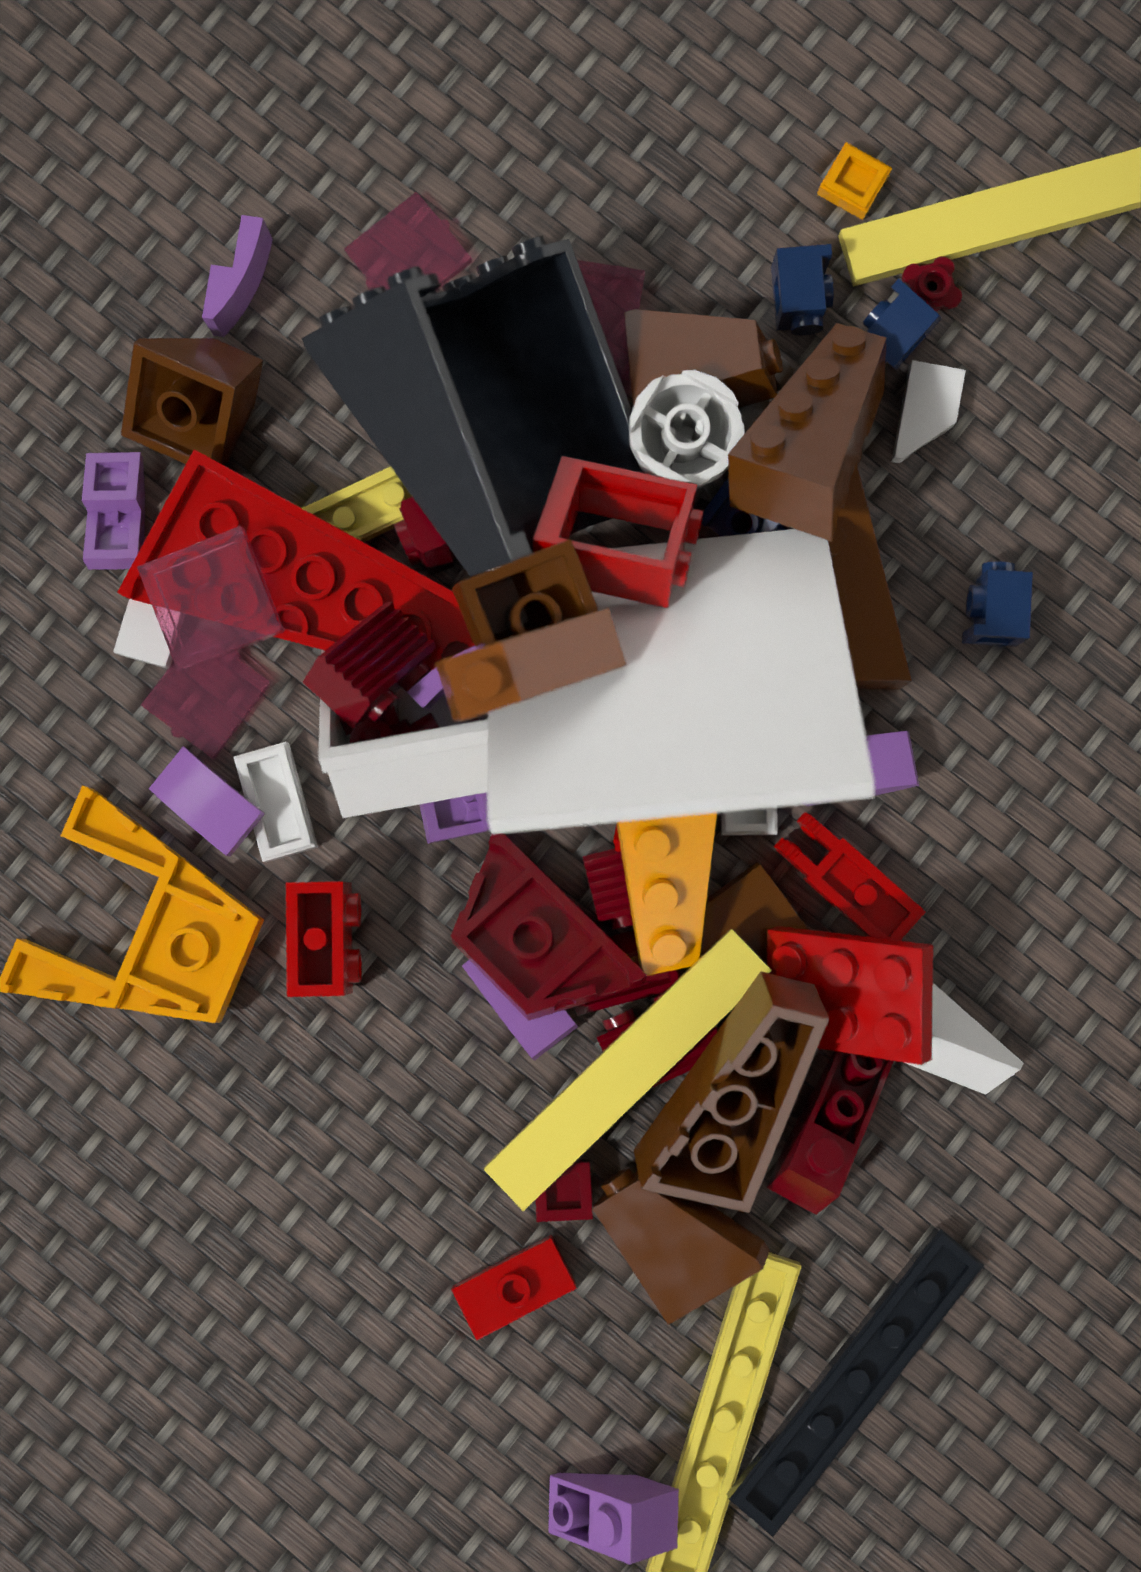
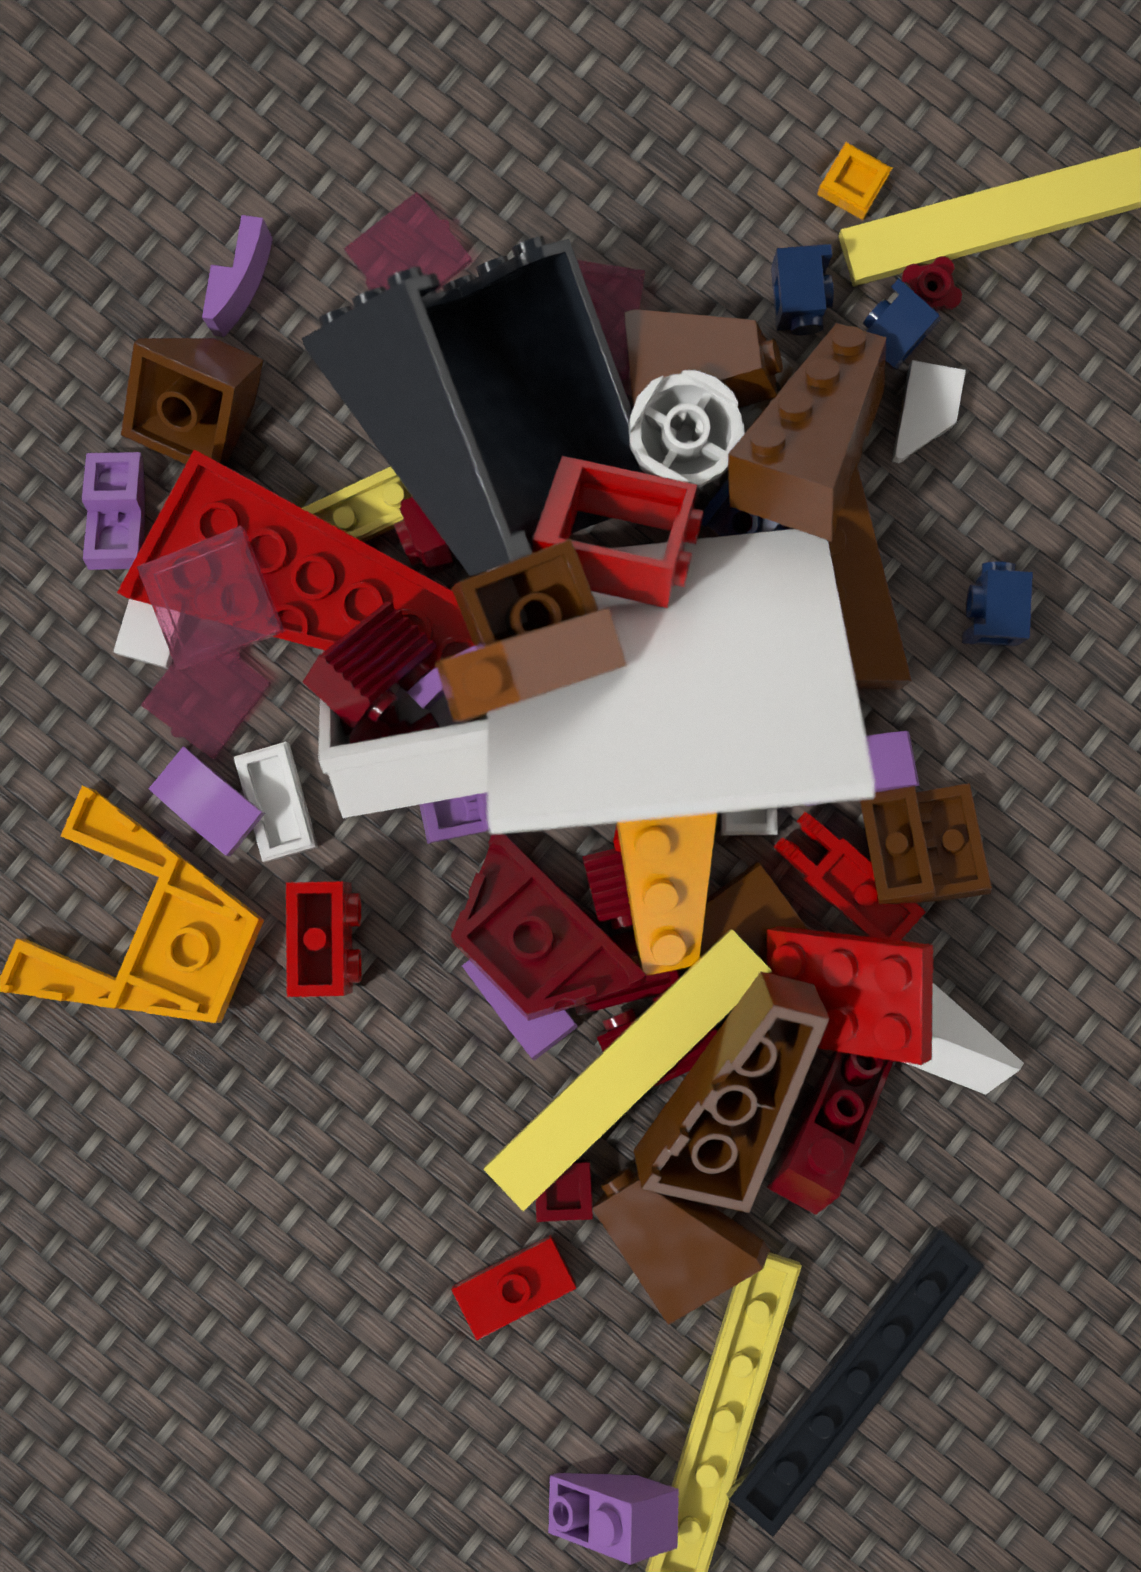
none -> reddish brown slope [860,783,992,904]

